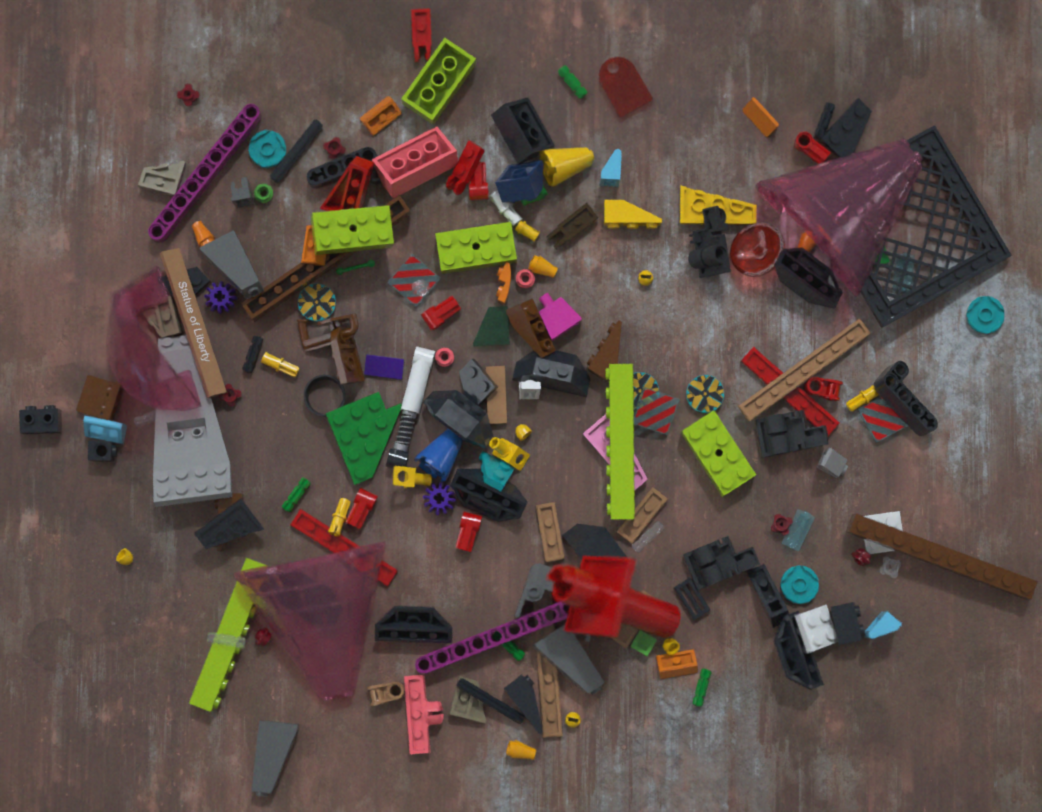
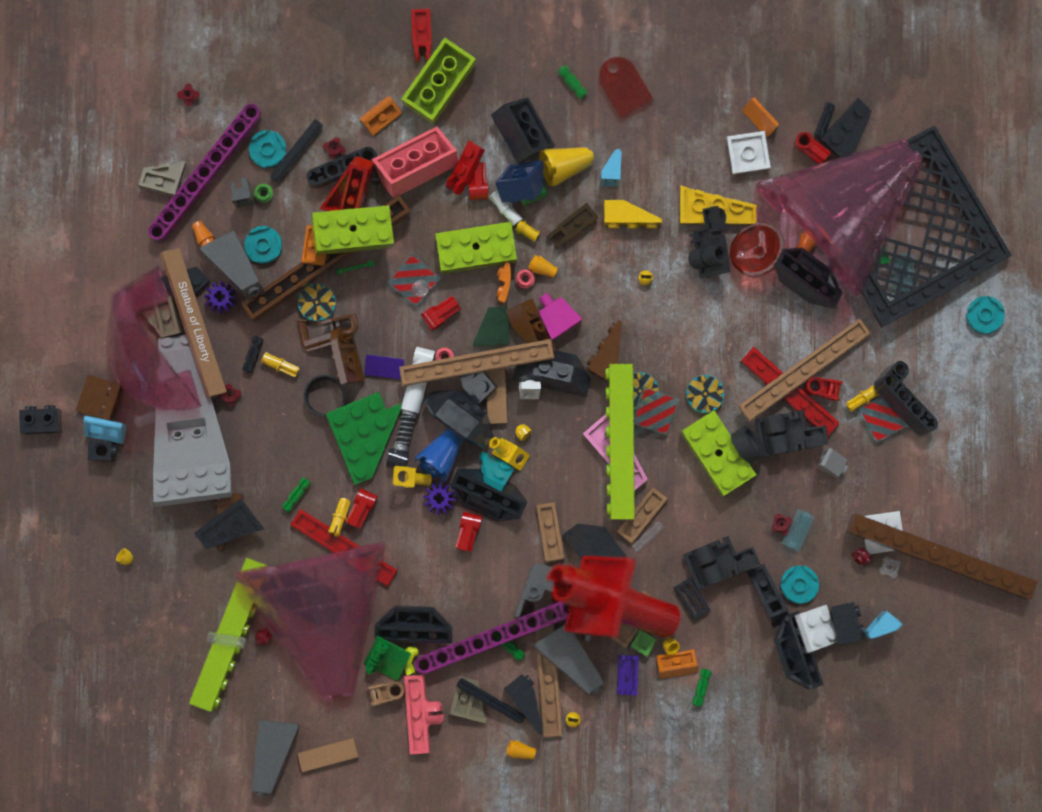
none -> teal tile [244,226,282,264]
none -> medium nougat tile [297,738,359,772]
none -> green hinge [364,636,411,681]
none -> medium nougat tile [399,339,554,386]
none -> neon yellow arm [404,646,419,675]
none -> dark purple hinge [617,655,639,695]
none -> white plate [727,131,771,175]
none -> black tyre [731,425,764,464]

